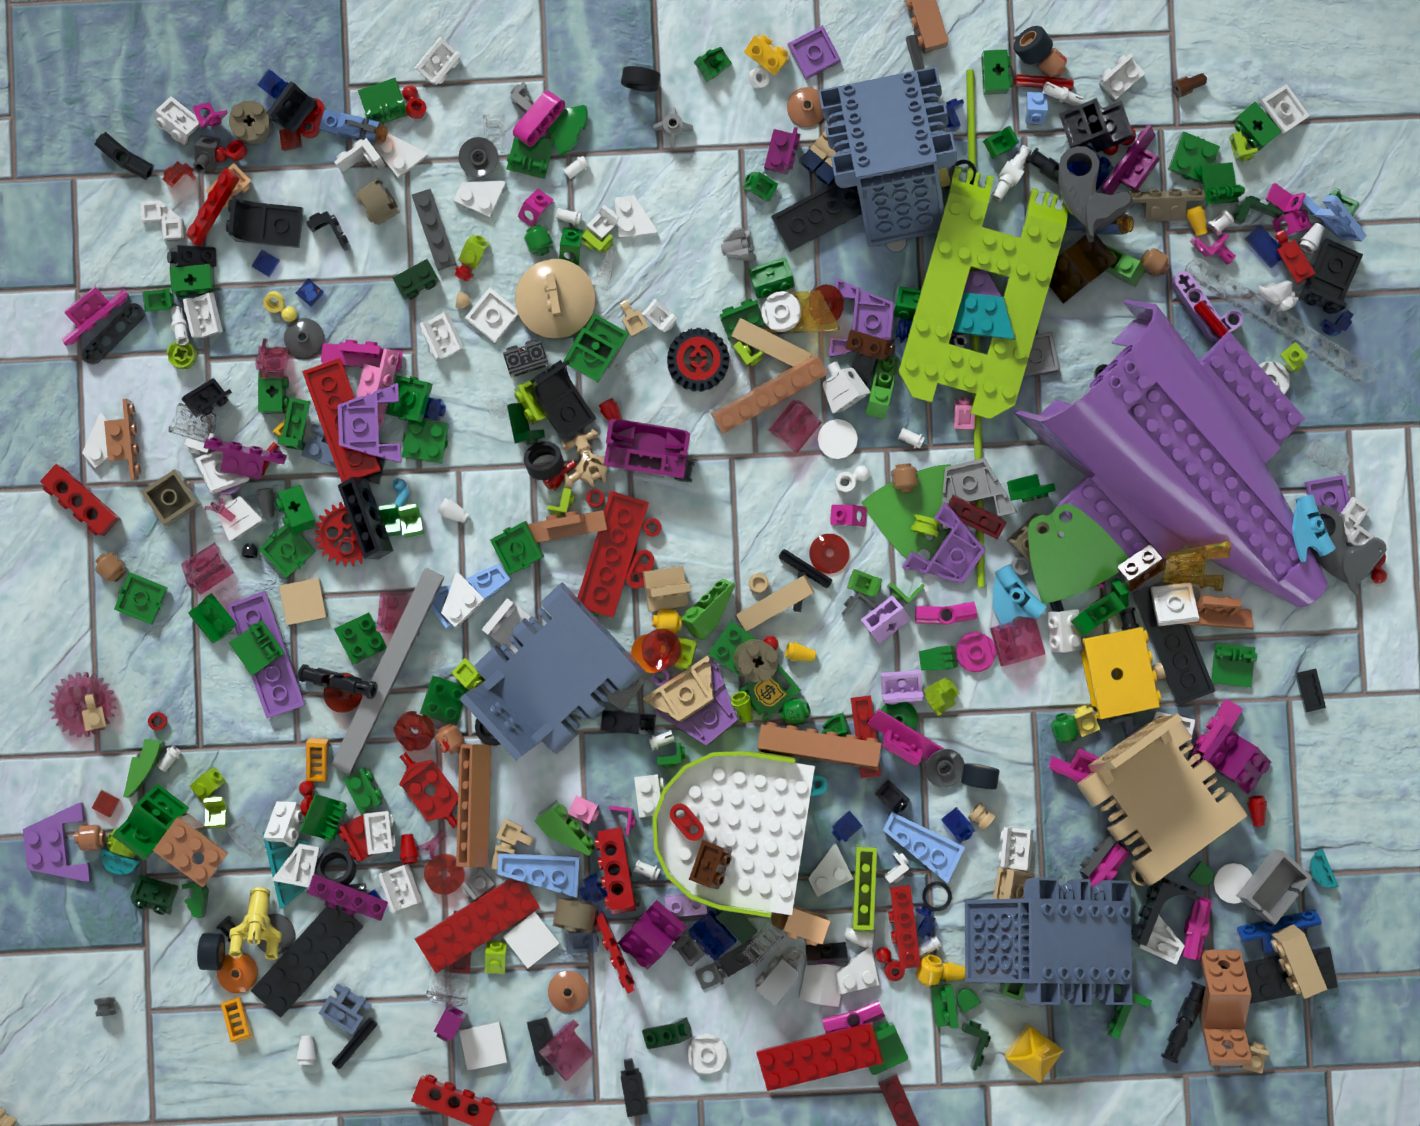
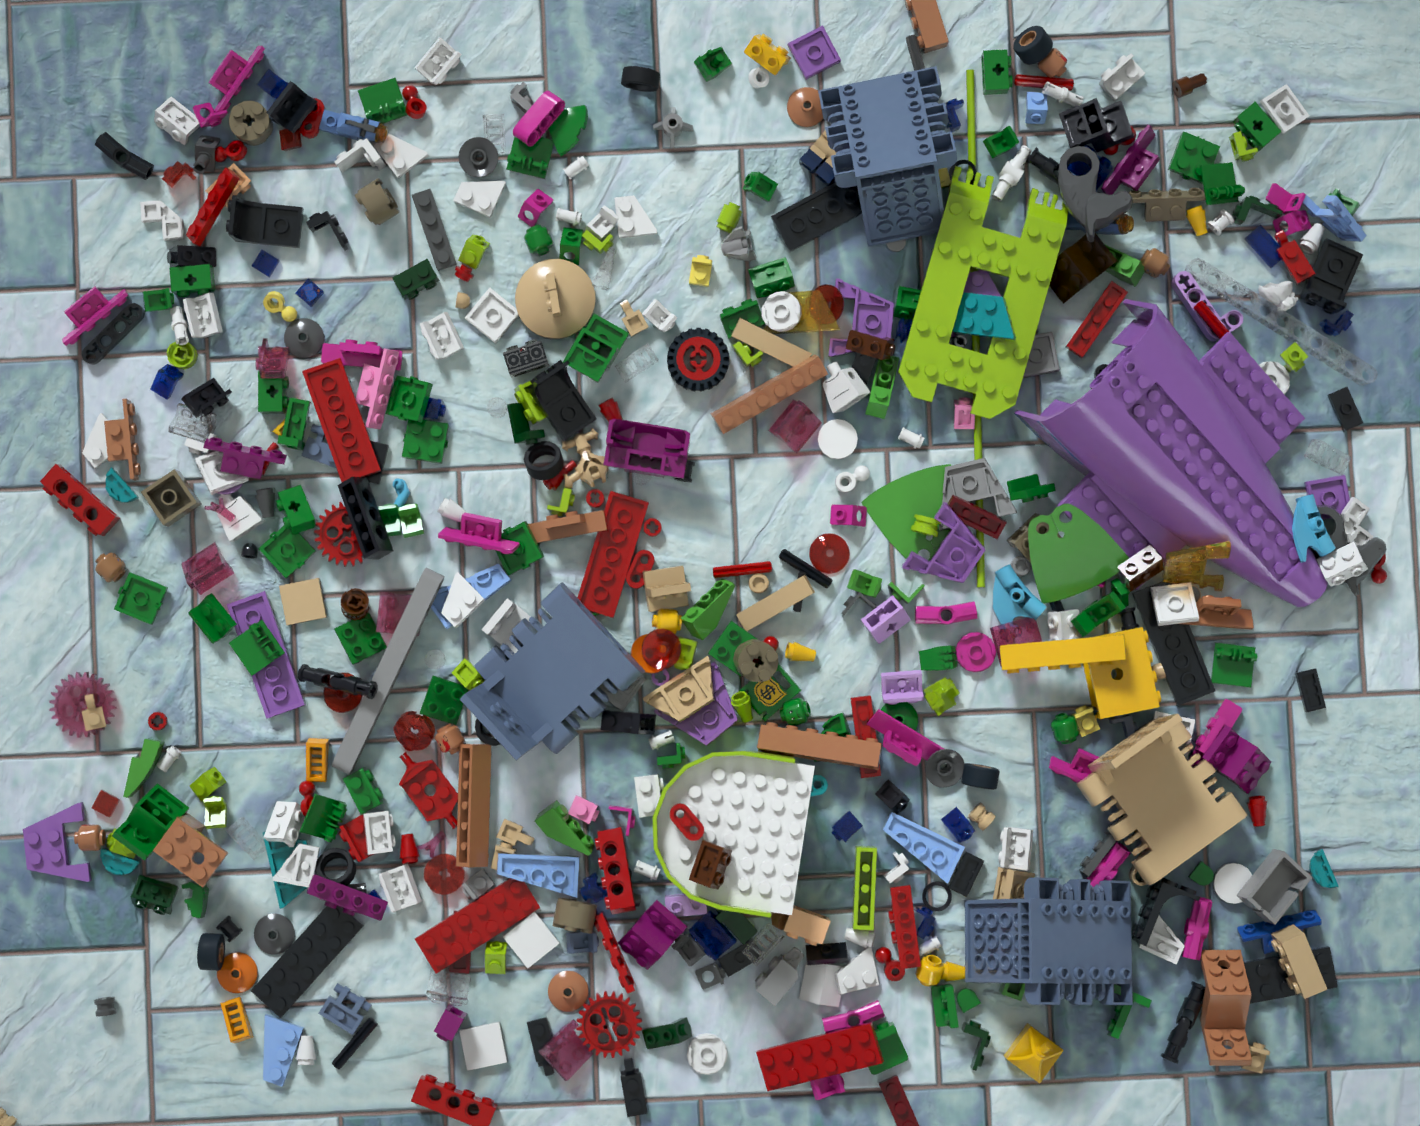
light yellow wheel [229,887,282,960] -> none
medium lavender wing [338,383,402,463] -> none
magenta bracket [764,127,801,174] -> none
white wing [808,843,853,897] -> none
medium nougat head [891,463,918,493] -> none
dark pink bracket [1189,234,1236,265] -> none
none -> teal plate [105,467,139,503]
none -> clear blue bracket [150,364,184,400]
none -> dark pink bracket [208,46,265,112]
none -> light blue wing [263,1014,304,1087]
none -> reddish brown wheel [341,588,369,621]
none -> dark pink bracket [438,513,519,554]
none -> red gear [576,991,642,1058]
none -> light yellow bracket [689,255,712,287]
none -> red axle [713,561,772,578]
none -> lime brick [716,202,742,233]
none -> dark pink bracket [810,1074,845,1100]
none -> black plate [948,851,984,897]
none -> yellow brick [1000,634,1127,674]
none -> red plate [1066,281,1128,358]
none -> white bracket [1316,542,1368,586]
none -> black plate [1327,387,1363,432]

